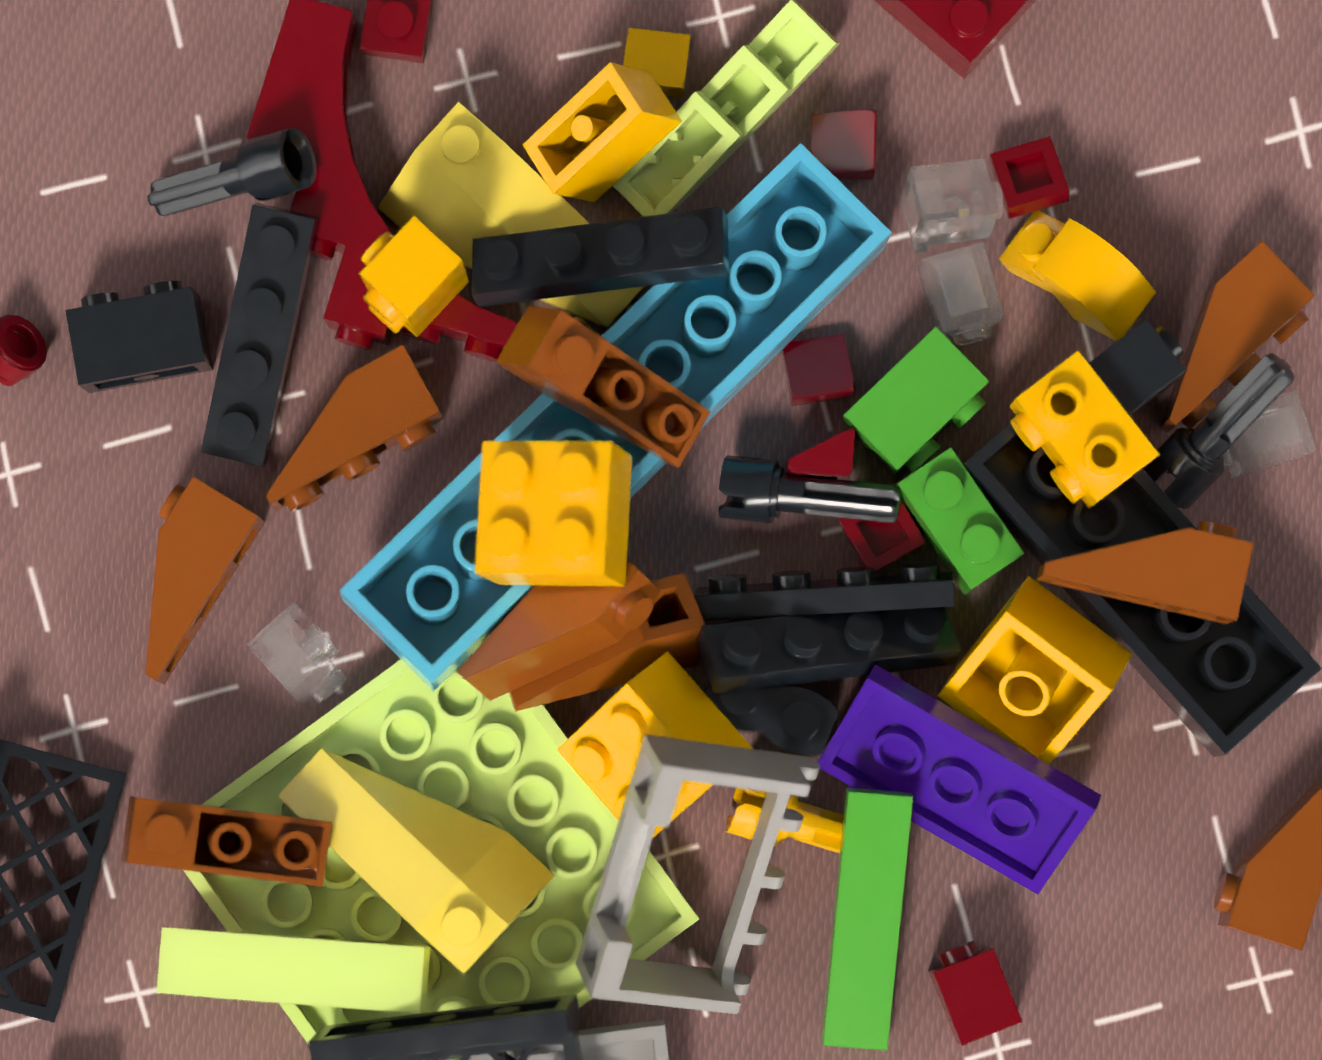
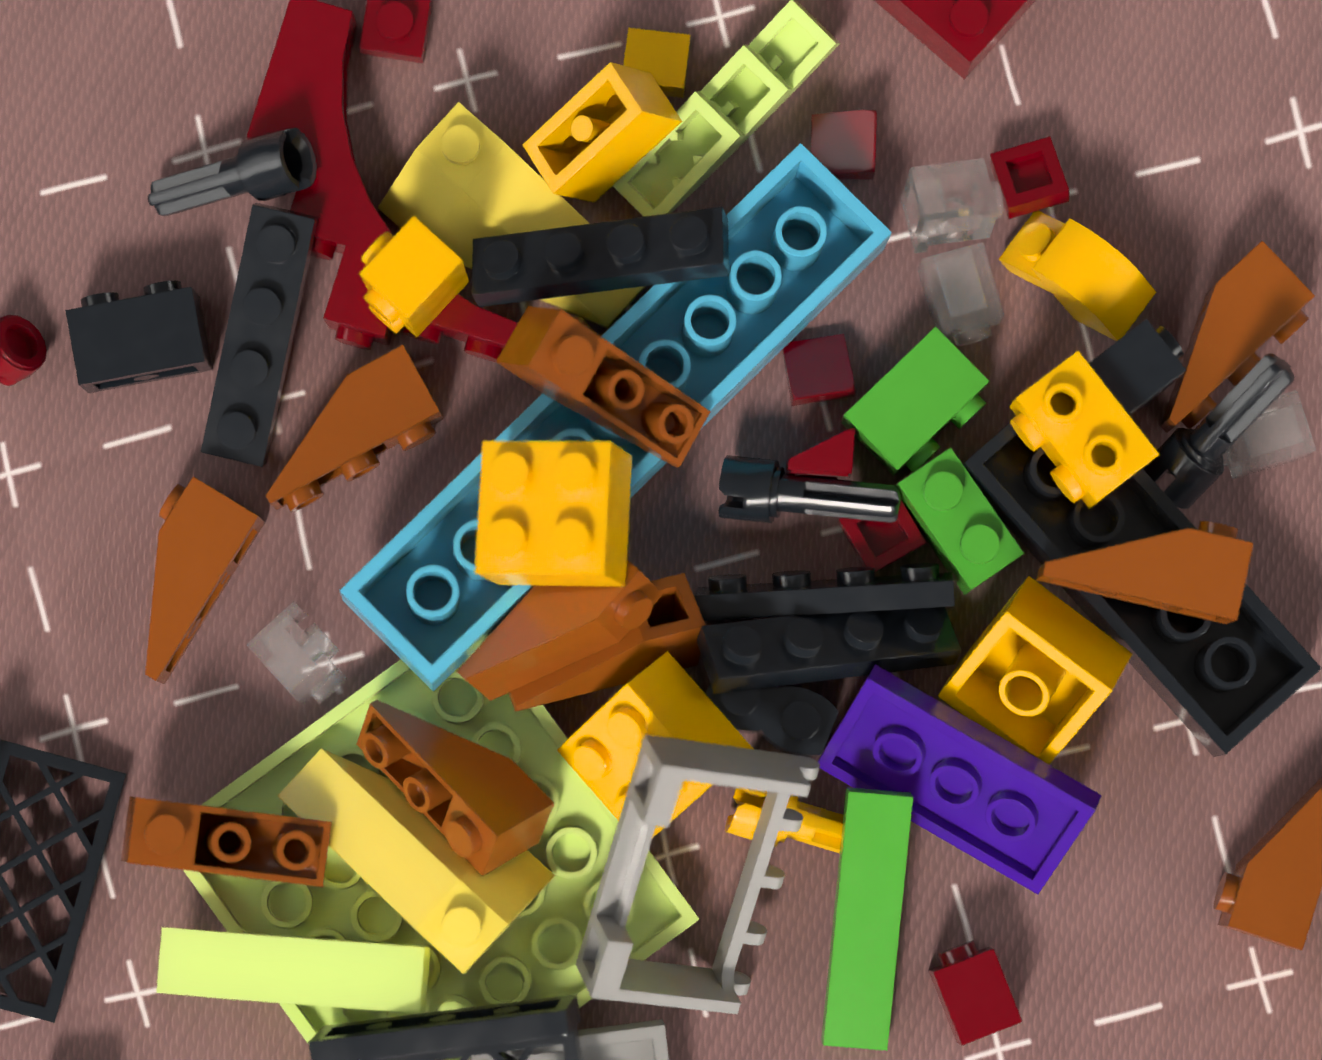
none -> dark orange slope [357,700,554,876]

